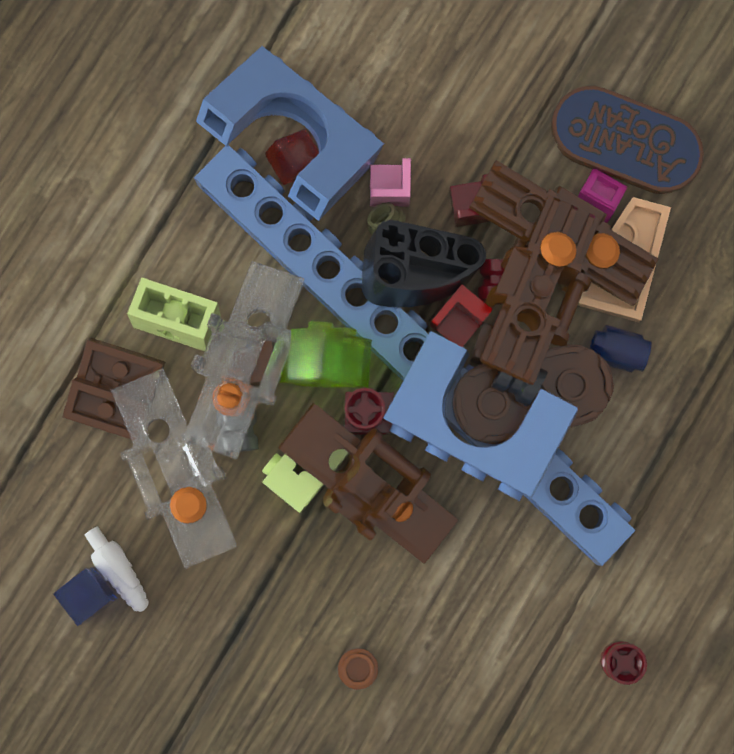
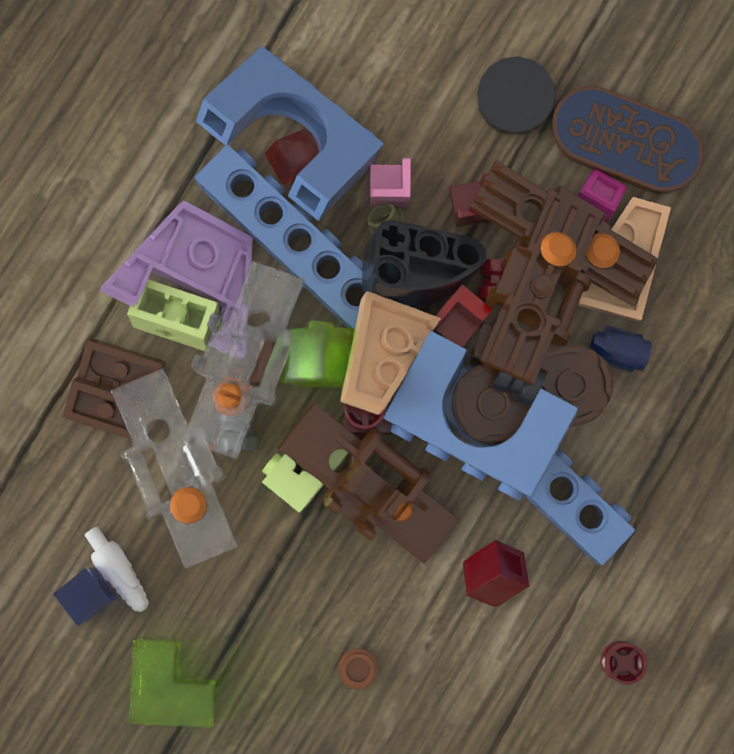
none -> lavender wing [100,200,253,360]
none -> clear neon green brick [129,637,218,727]
none -> light nougat wing [340,291,441,415]
none -> dark red panel [463,540,529,607]
none -> black tile [477,56,555,135]

